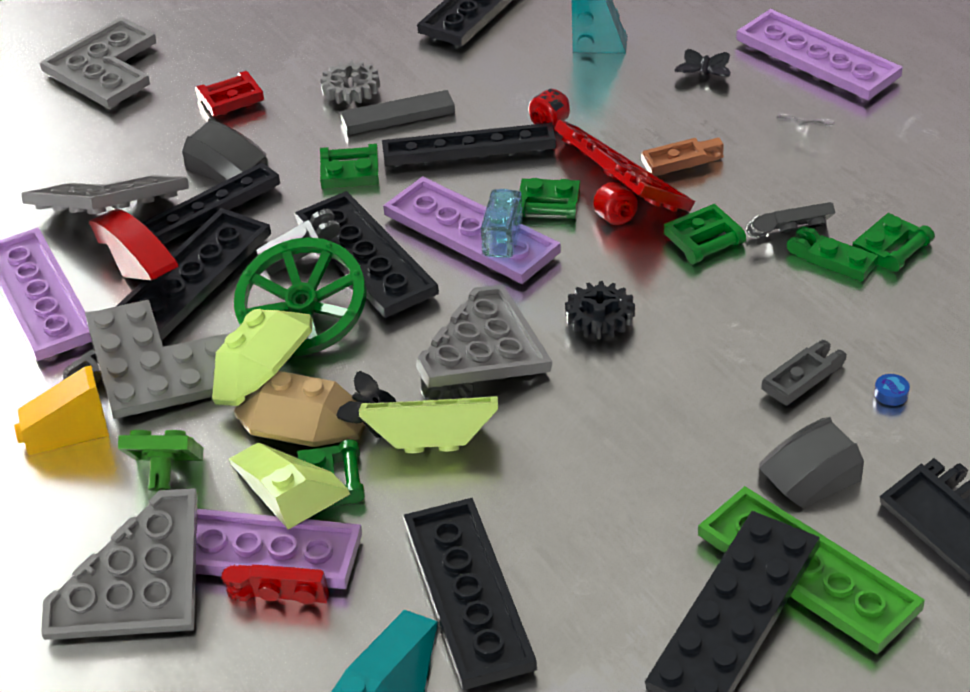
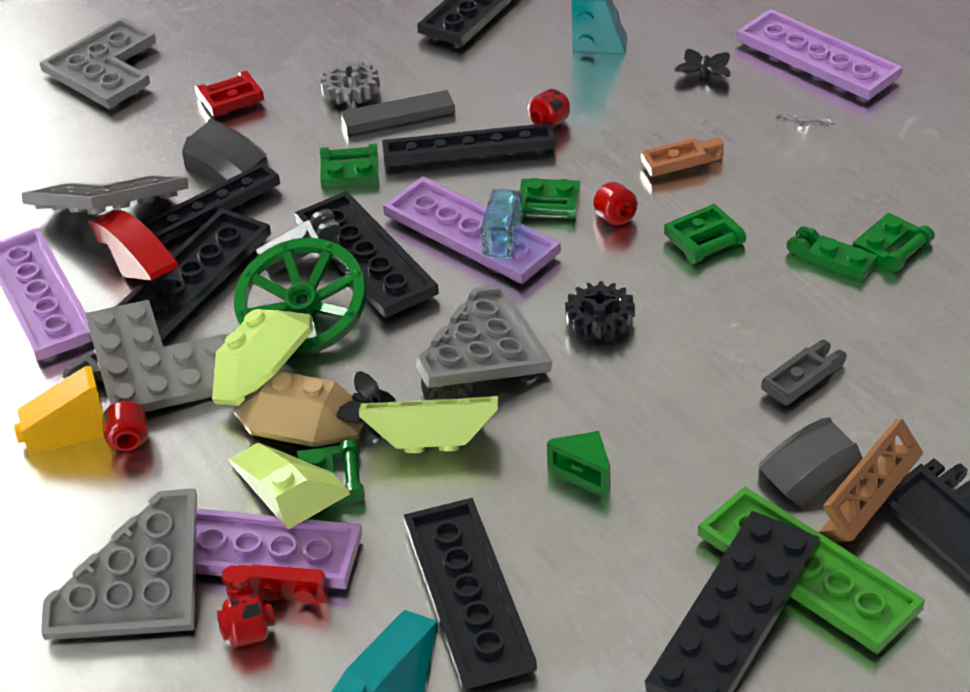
bright green plate [118,430,204,491] -> none
red wing [554,119,695,212] -> none
dark grey hinge [745,202,835,238] -> none
blue tile [874,374,910,406] -> none
none -> red head [102,401,148,451]
none -> red head [217,593,275,647]
none -> green slope [547,431,611,494]
none -> medium nougat fence [819,419,923,543]

